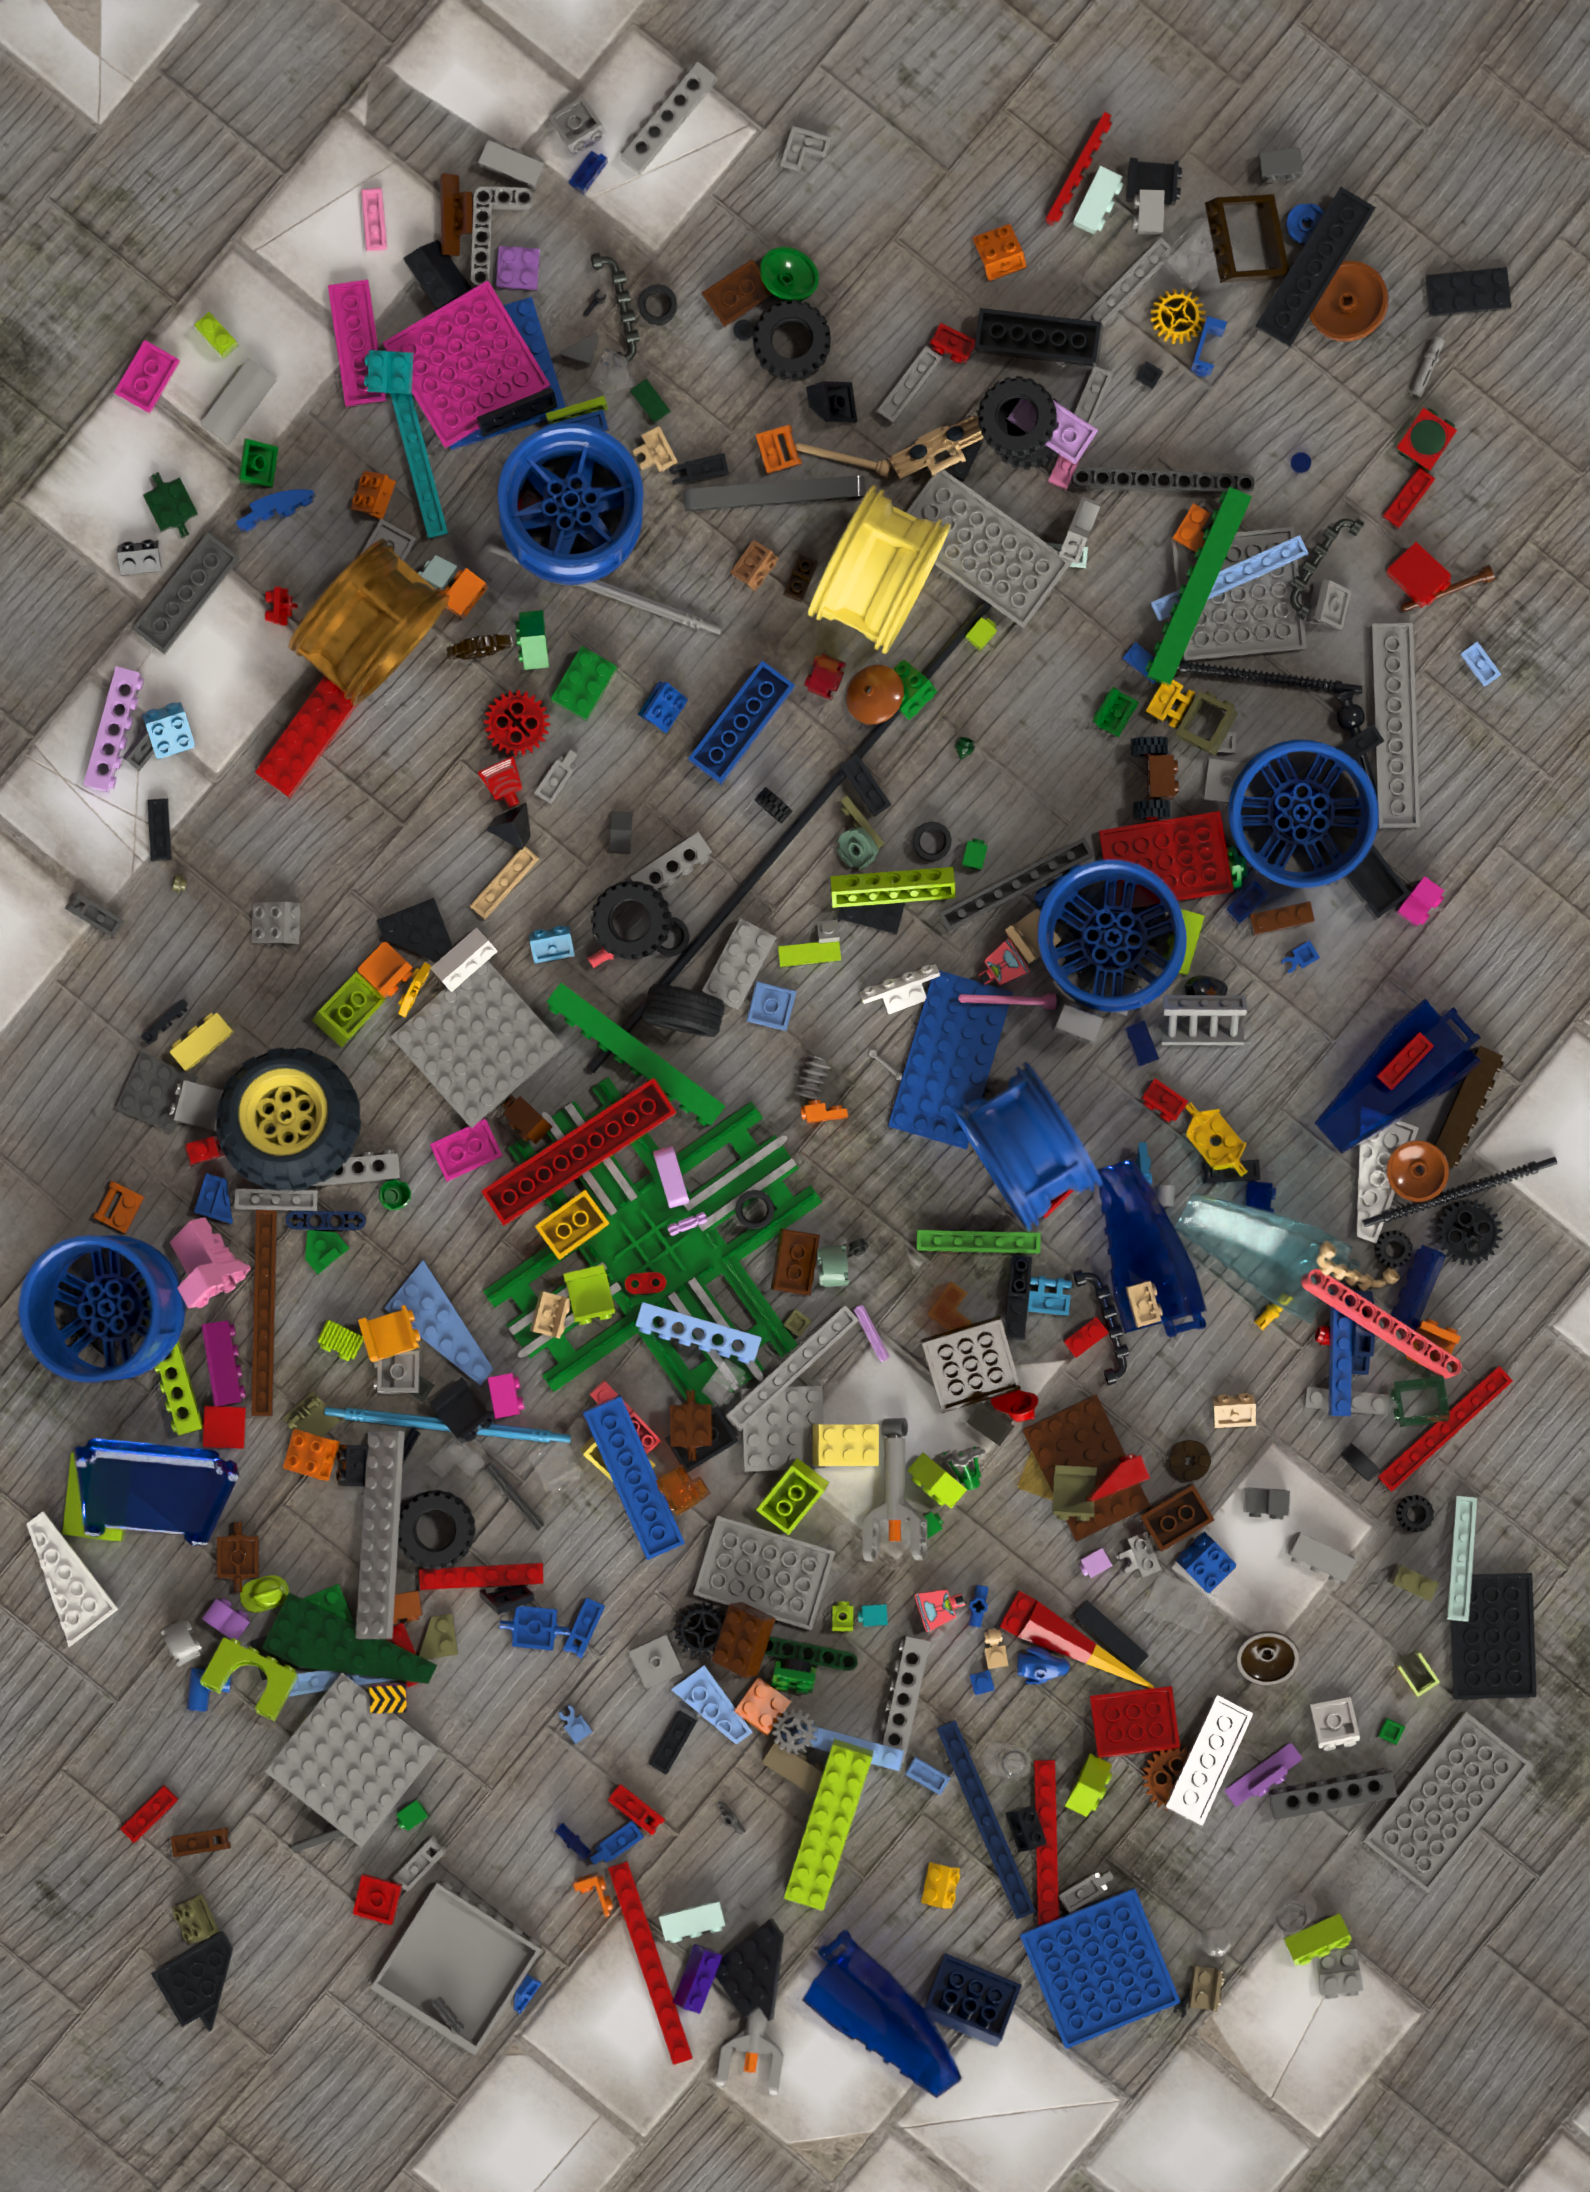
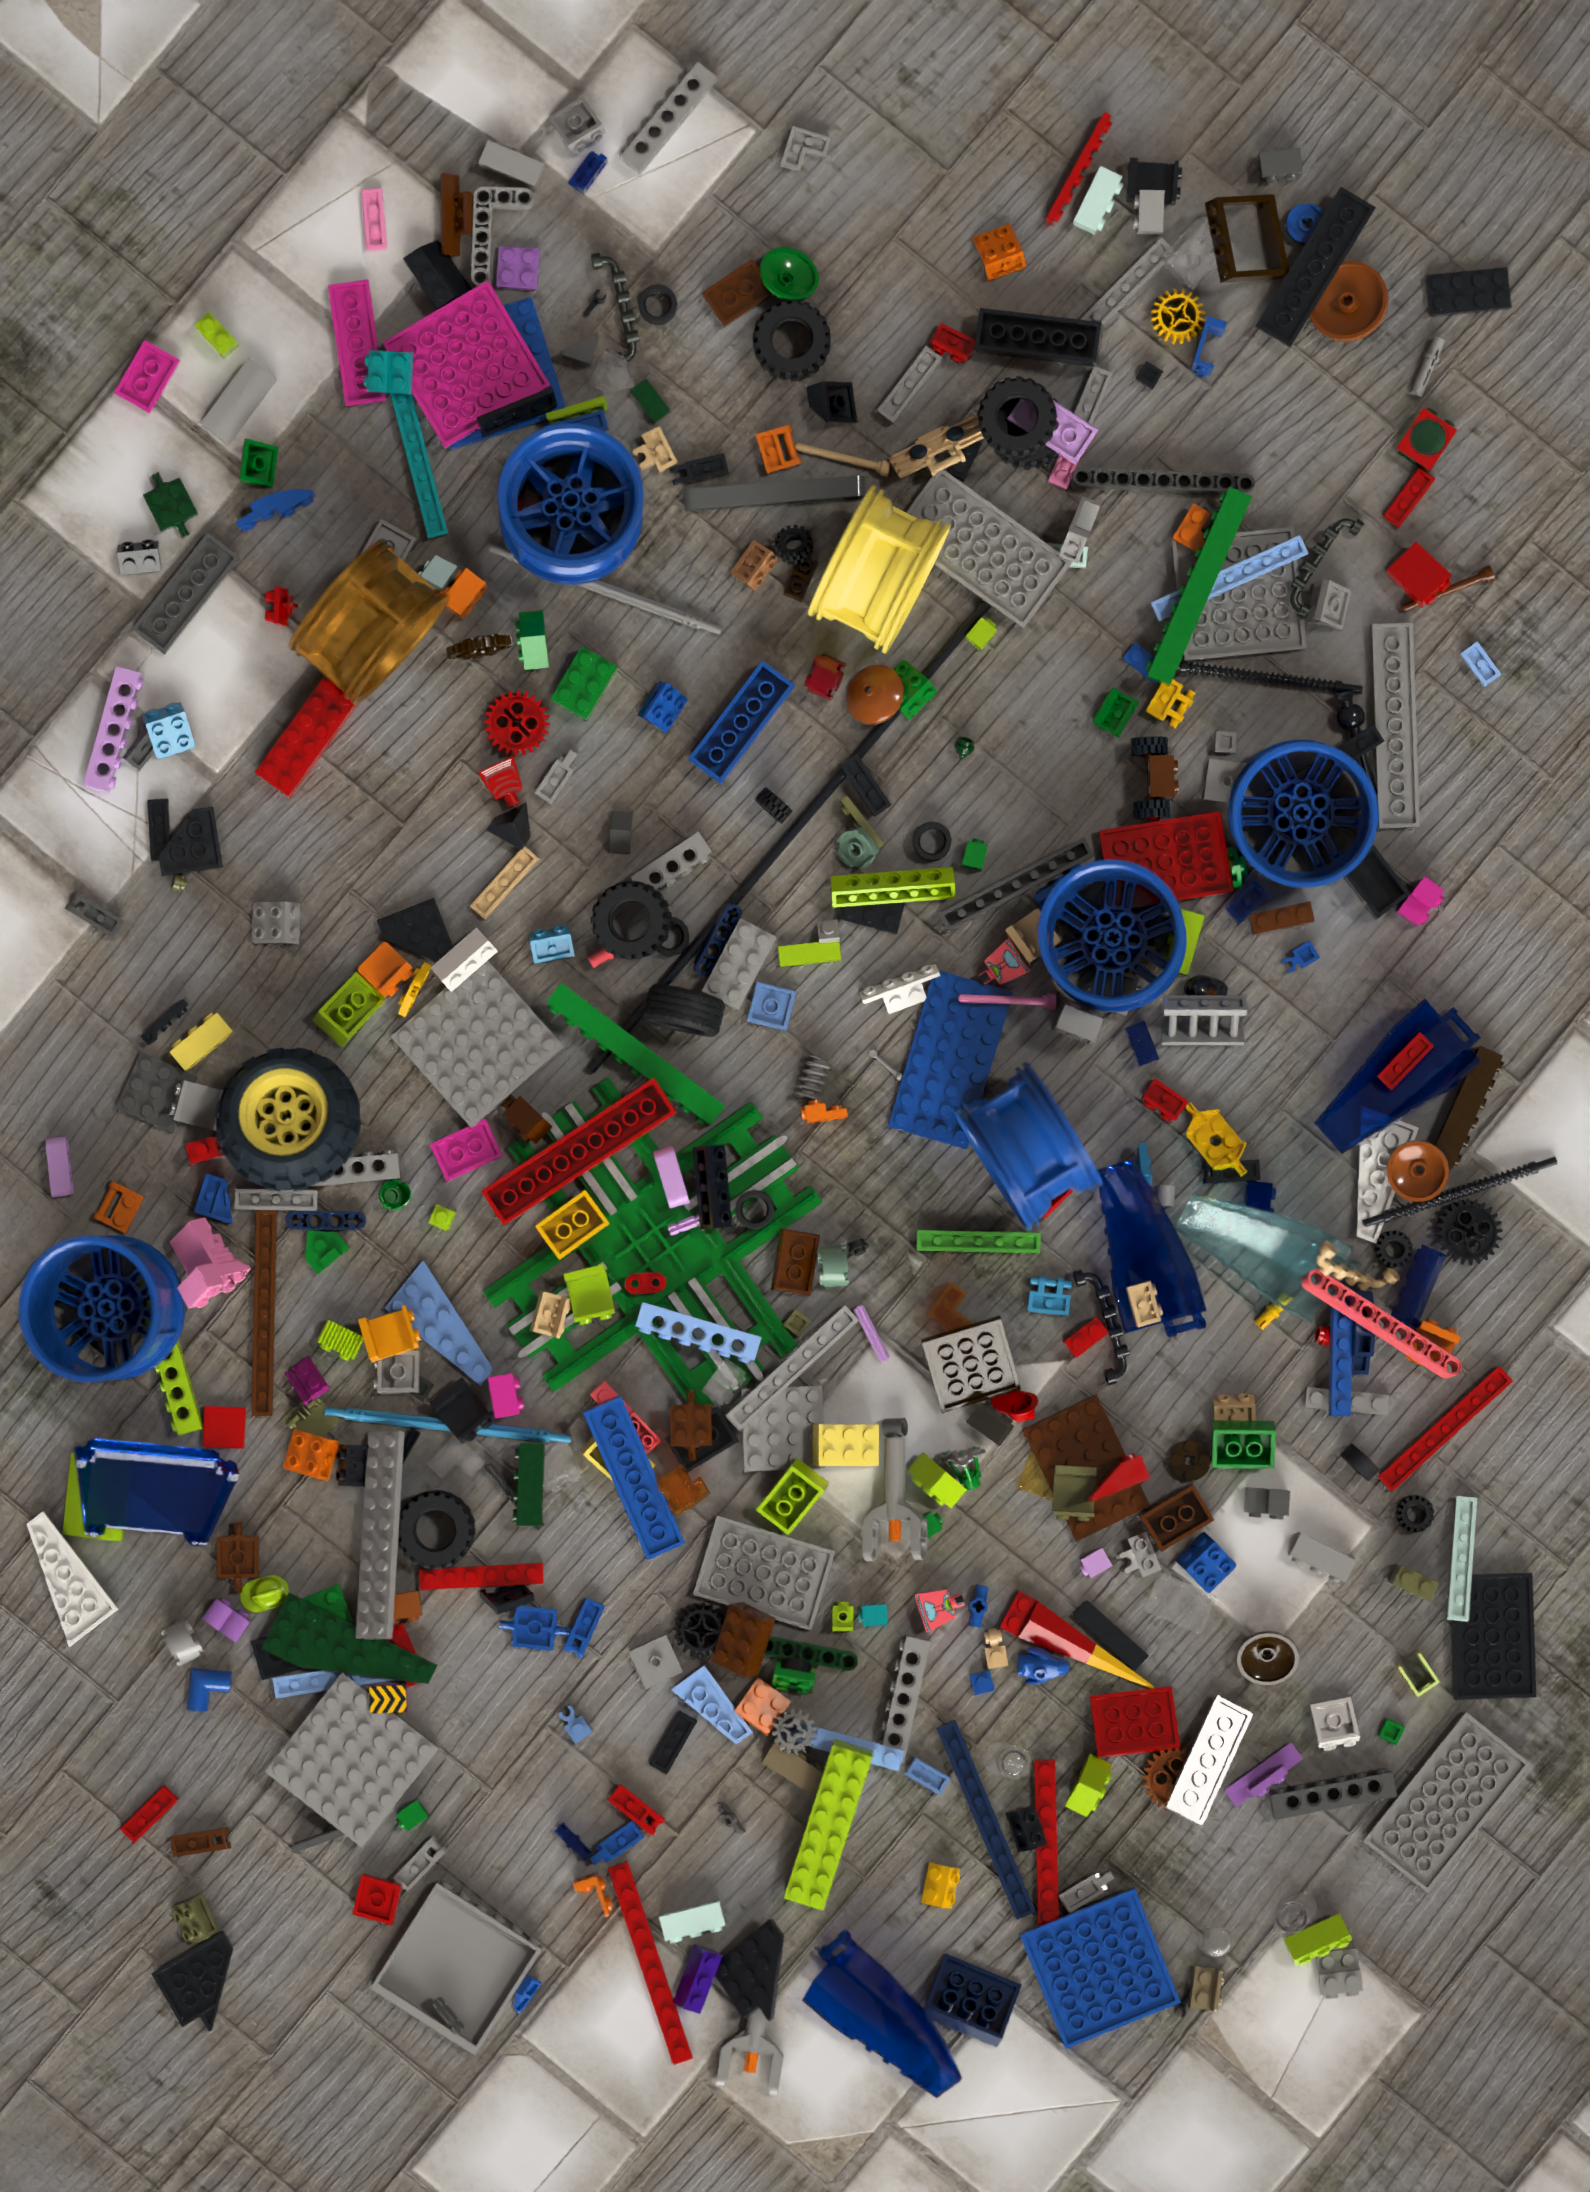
lime arch [200,1637,298,1722] -> none
magenta slope [201,1320,246,1406] -> none
orange bracket [351,471,396,520] -> none
olive wing [419,1613,458,1659] -> none
black tile [734,320,754,341] -> none
black slope [1005,1255,1032,1341] -> none
olive window [1176,691,1238,756] -> none
clear blue tile [1290,452,1311,474] -> none
clear green window [1390,1376,1450,1427] -> none
none -> lavender beam [46,1136,74,1198]
none -> black plate [158,806,223,877]
none -> magenta plate [284,1356,330,1405]
none -> lime brick [428,1204,456,1232]
none -> dark green brick [513,1443,545,1527]
none -> dark blue beam [693,903,742,977]
none -> black brick [693,1145,732,1230]
none -> black tyre [775,525,813,565]
none -> green brick [1211,1420,1276,1469]

